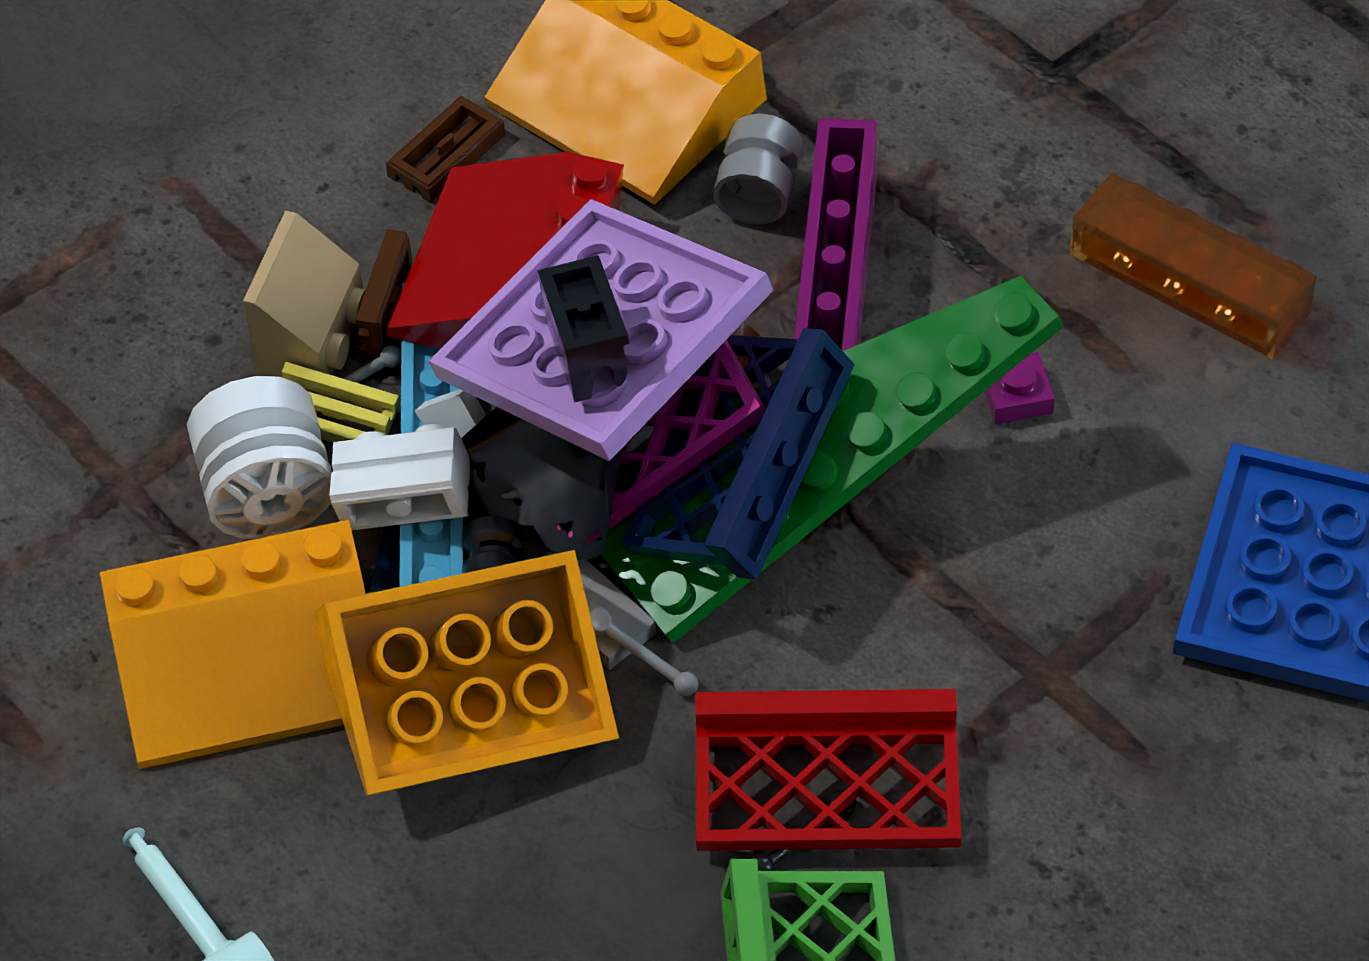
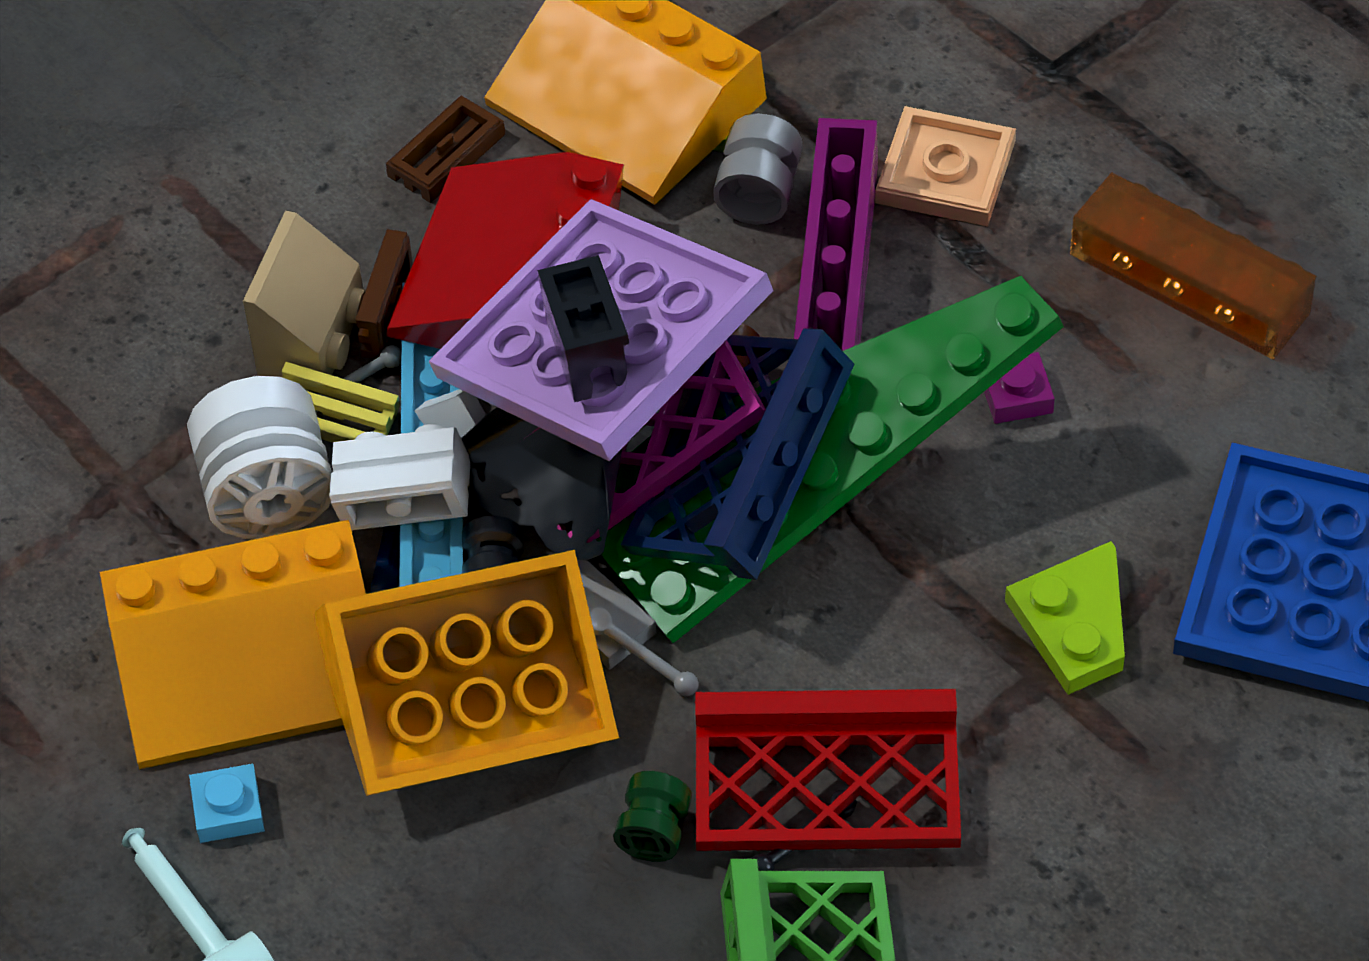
none -> medium azure plate [189,763,265,843]
none -> dark green wheel [613,771,692,862]
none -> light nougat tile [875,106,1016,227]
none -> lime wing [1005,541,1125,695]

